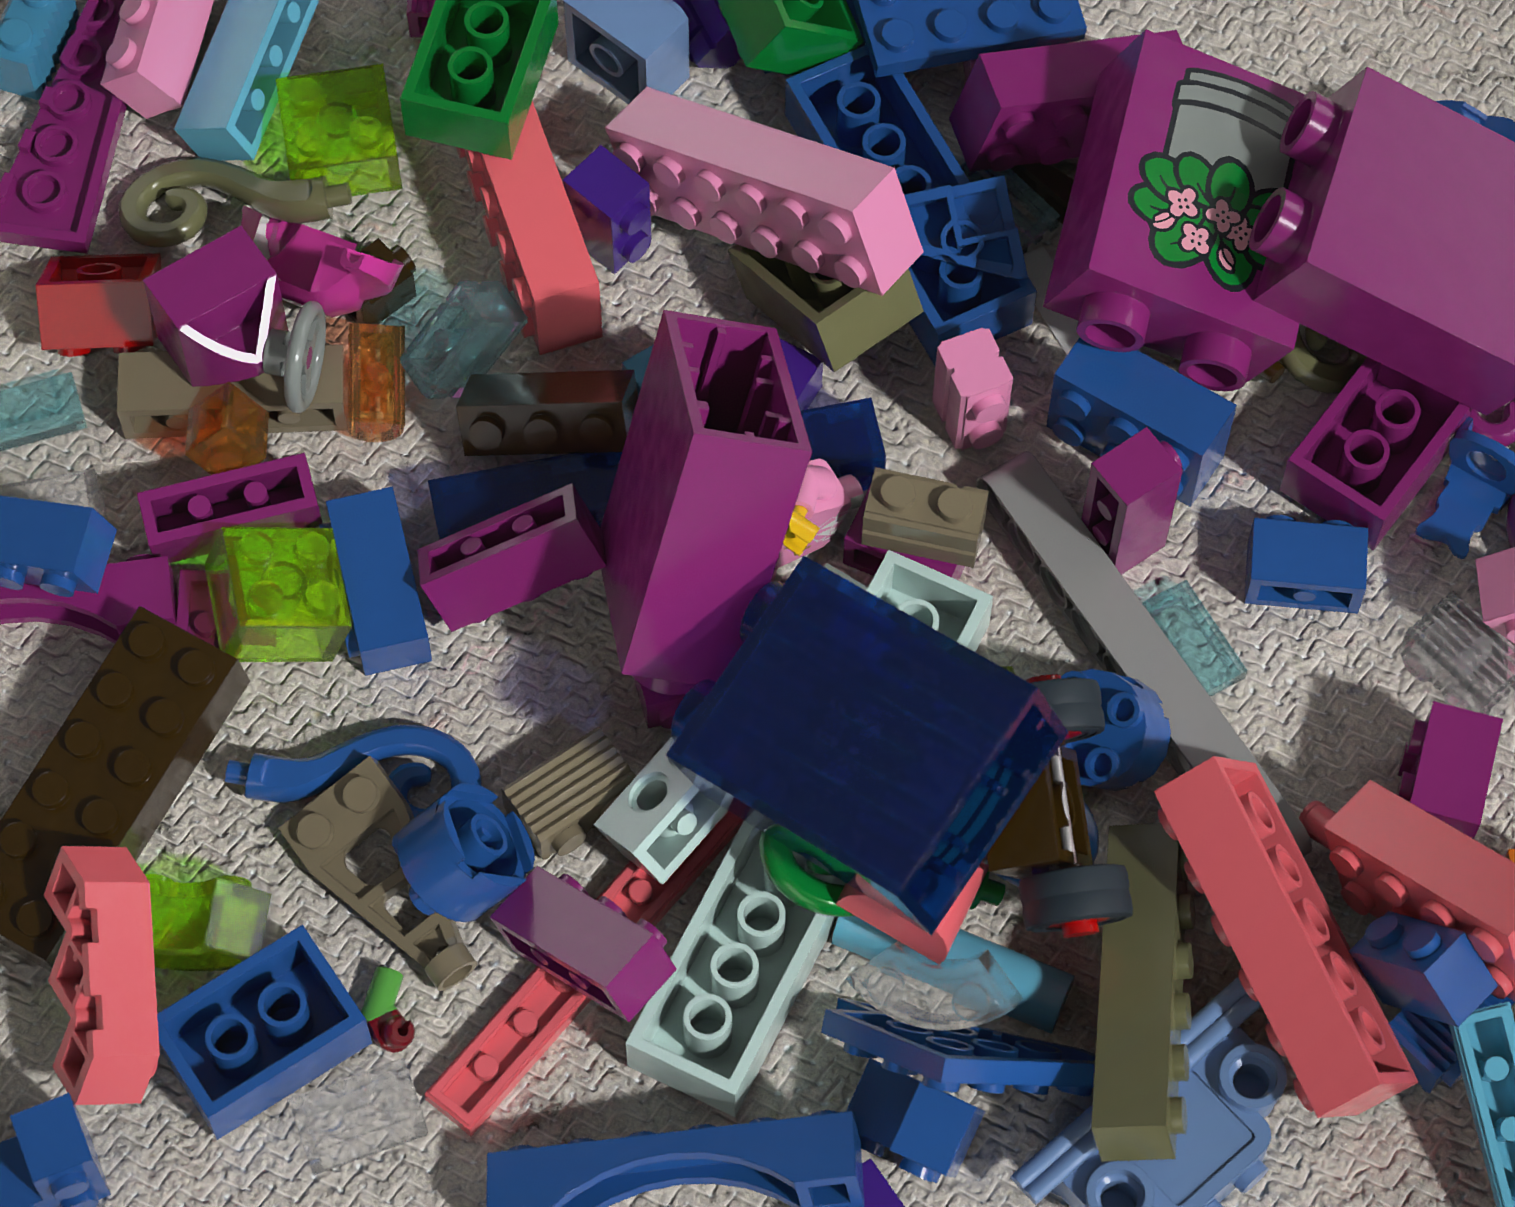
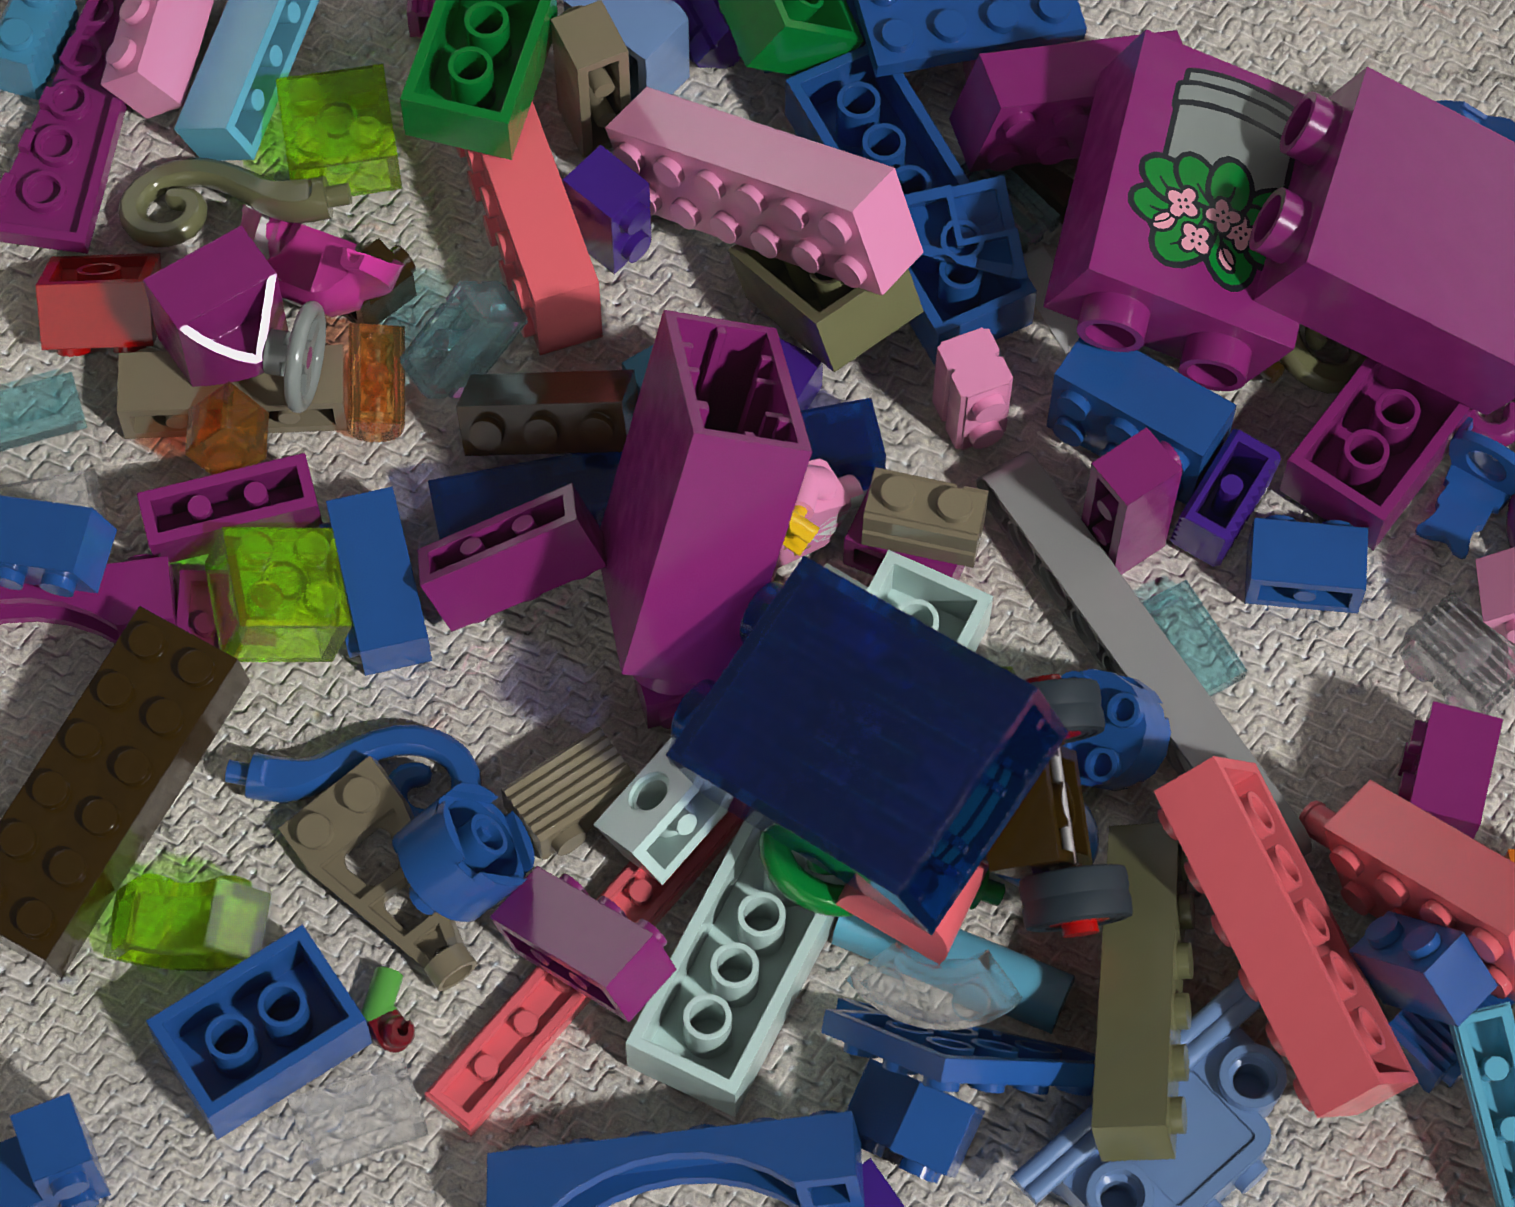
coral brick [43,846,160,1105] -> none
none -> dark tan brick [551,0,631,159]
none -> dark purple brick [1170,429,1281,567]

